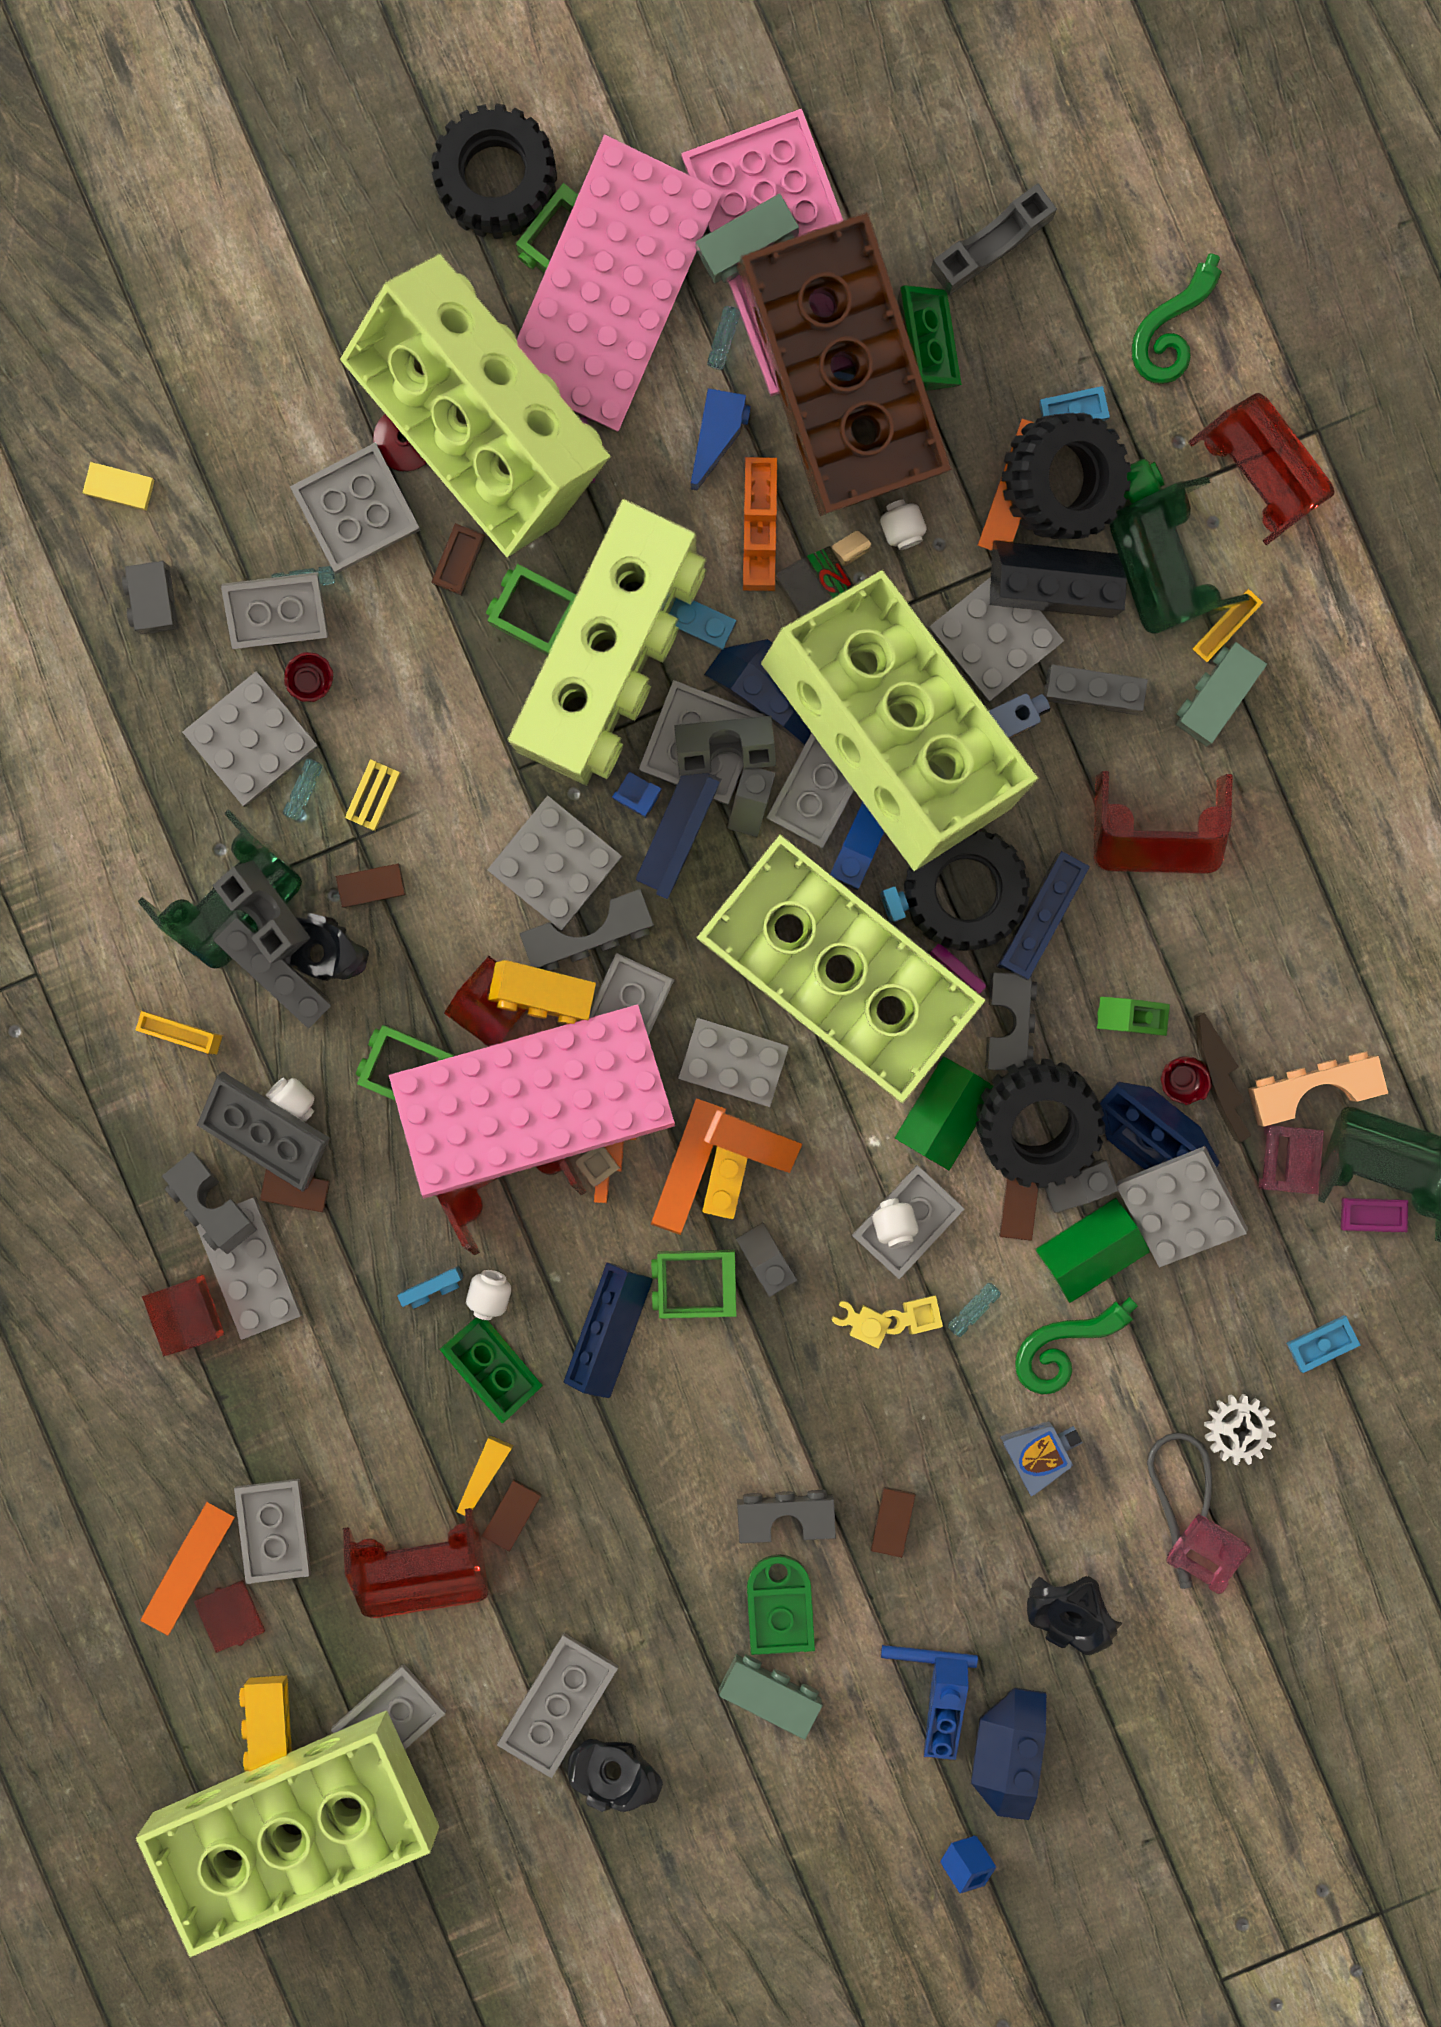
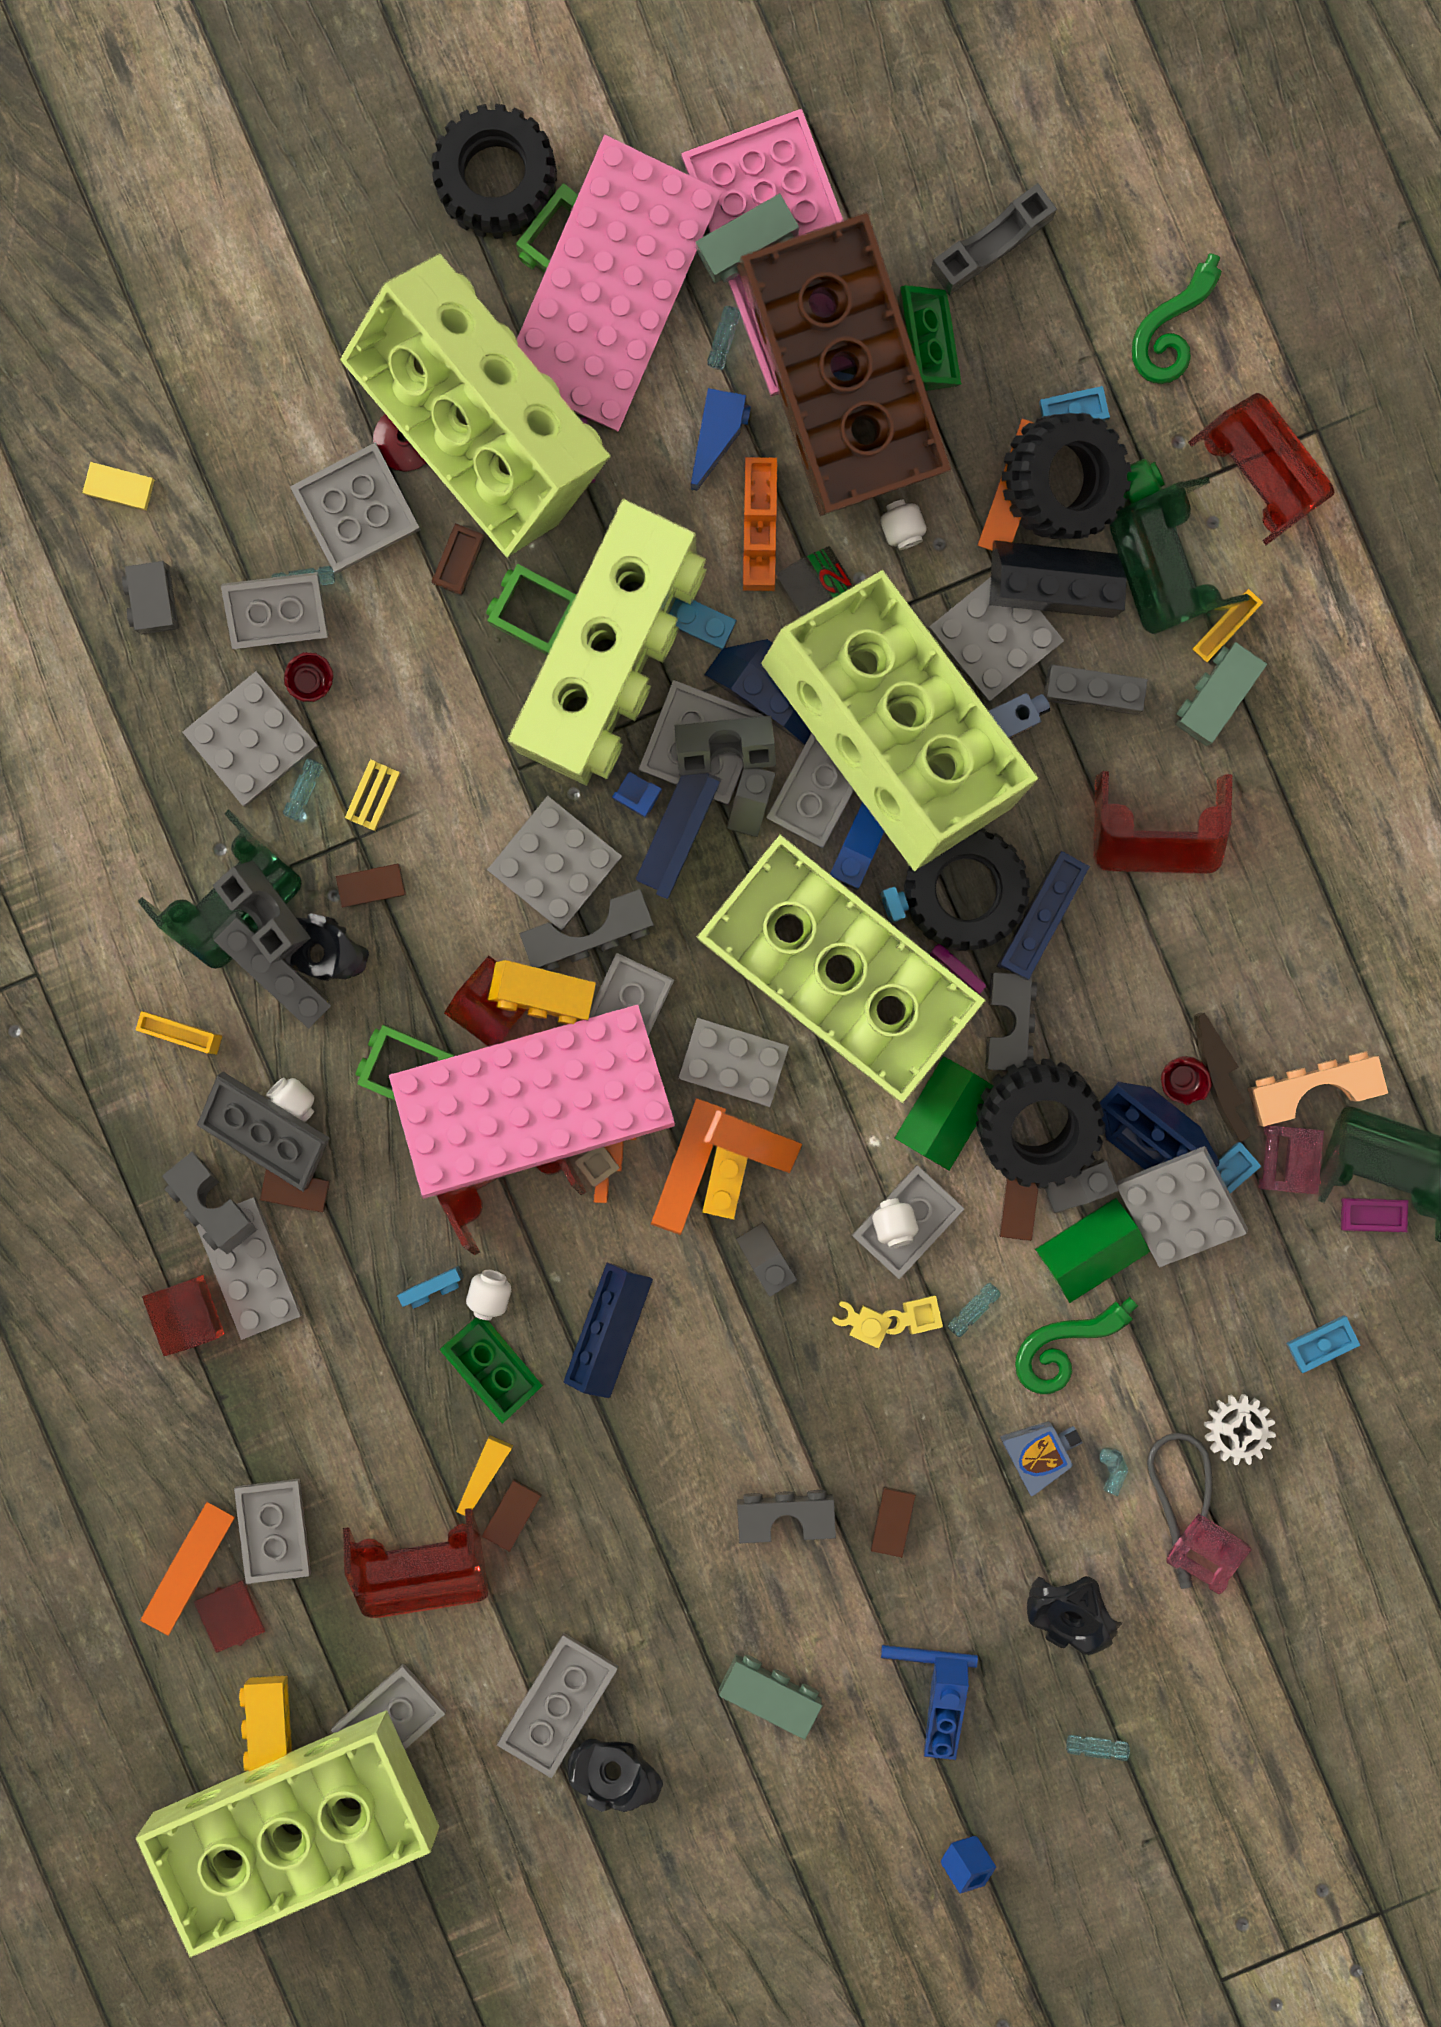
bright green window [651,1249,736,1319] -> none
green tile [747,1555,815,1655] -> none
tan slope [832,531,871,566] -> none
dark blue wedge [971,1688,1047,1820] -> none
bright green slope [1097,997,1170,1036] -> none
none -> clear light blue axle [1066,1735,1130,1761]
none -> clear light blue arm [1099,1447,1128,1496]
none -> dark azure plate [1217,1142,1261,1193]

